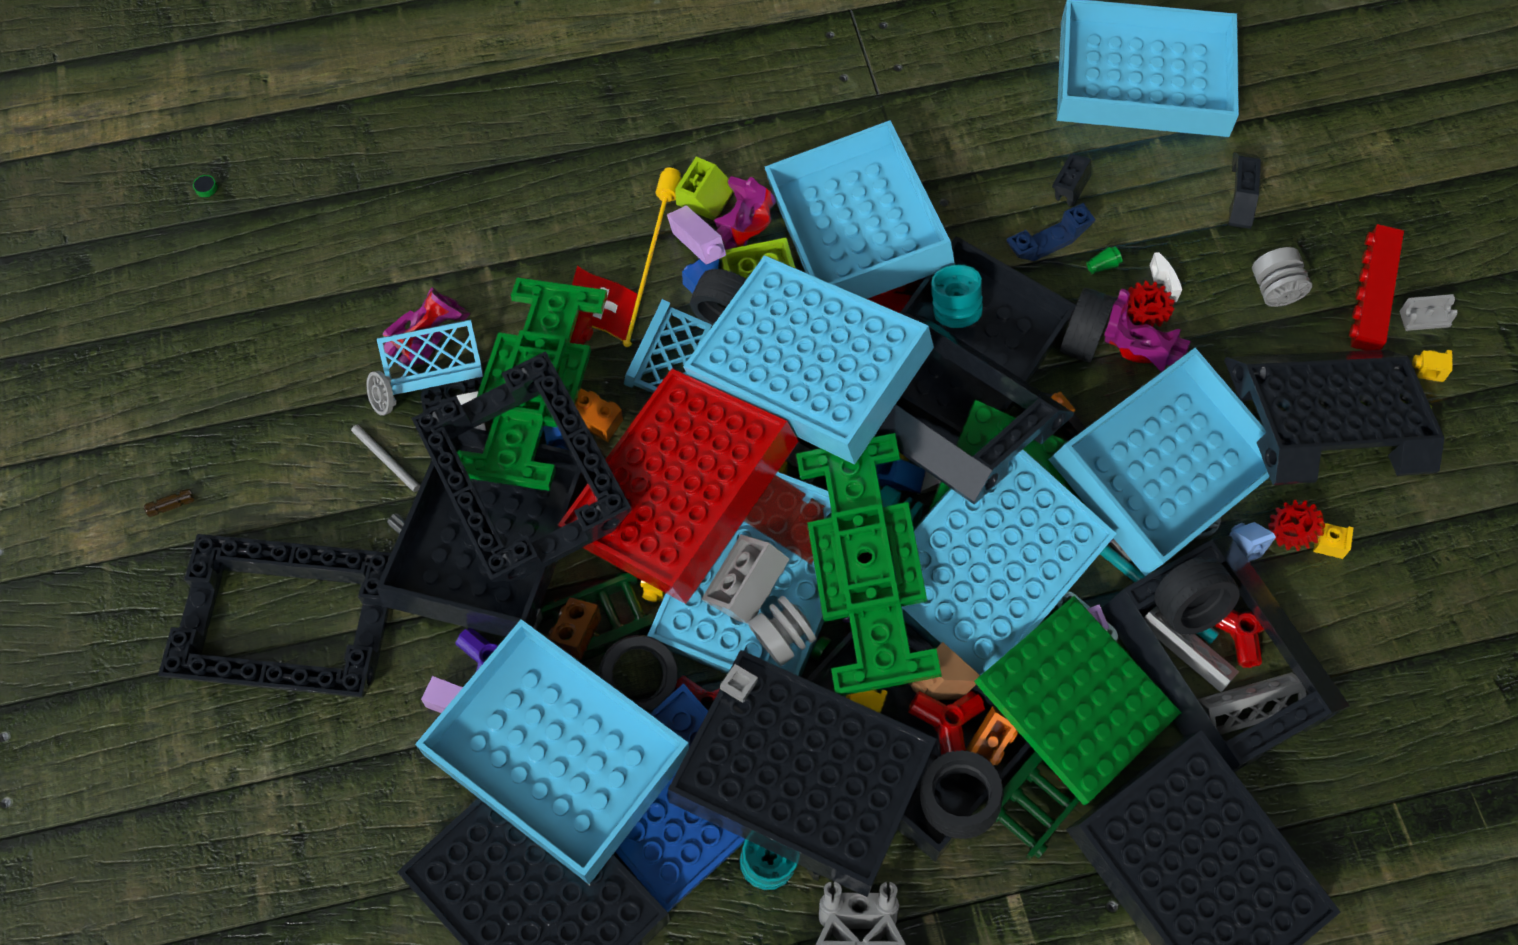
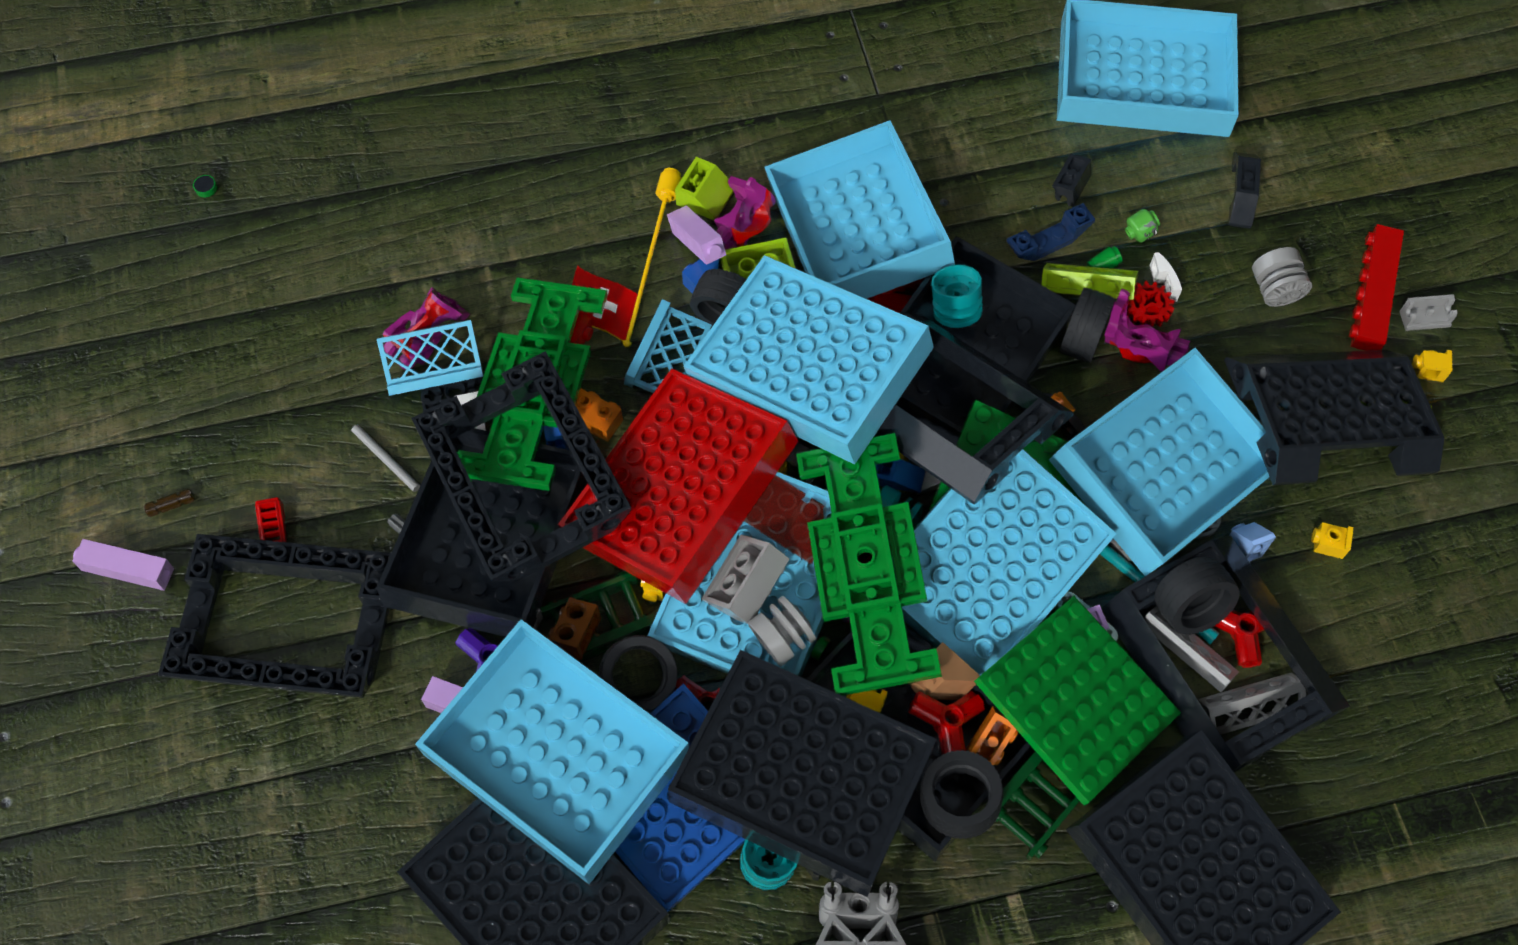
light grey wheel [367,371,396,415] -> none
light grey plate [720,664,758,703] -> none
red gear [1268,500,1325,551] -> none
none -> lavender brick [73,539,174,591]
none -> red slope [255,497,287,542]
none -> lime fence [1042,263,1139,300]
none -> bright green head [1125,209,1160,242]

